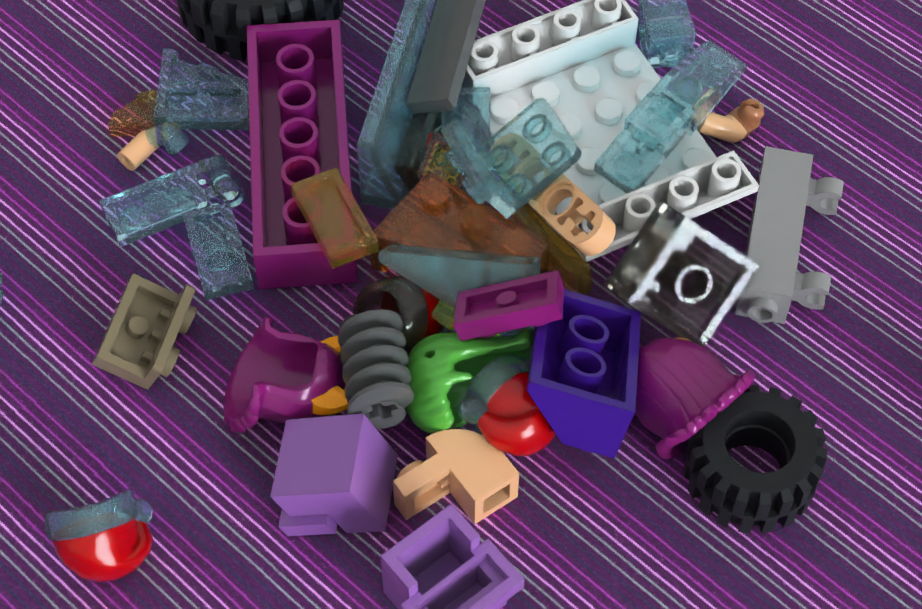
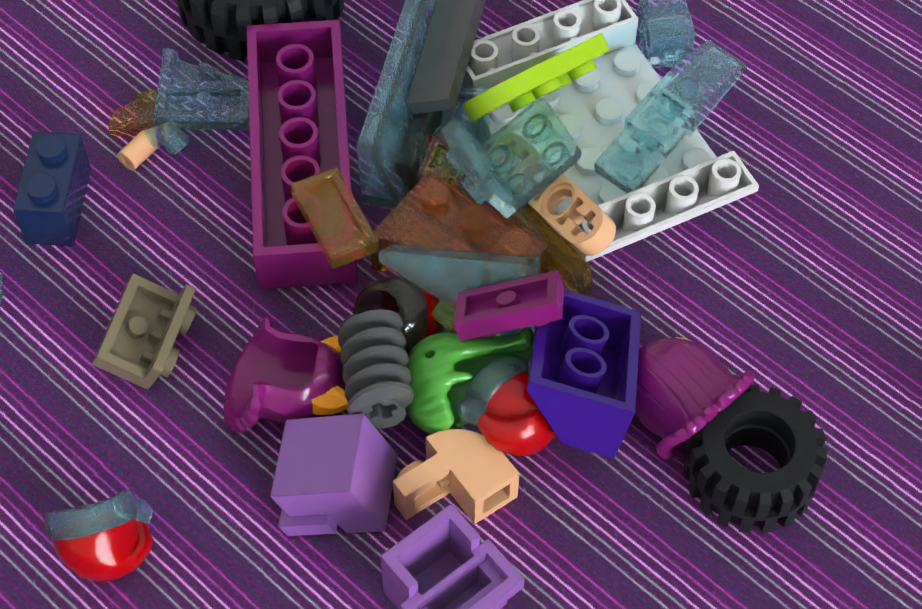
clear light blue plate [99,155,245,247] -> none
clear light blue plate [182,202,254,301] -> none
clear smoke slope [604,200,760,347] -> none
arm [695,99,764,143] -> none
light grey brick [735,146,844,324] -> none
none -> dark blue brick [13,131,91,246]
none -> lime plate [462,33,610,122]

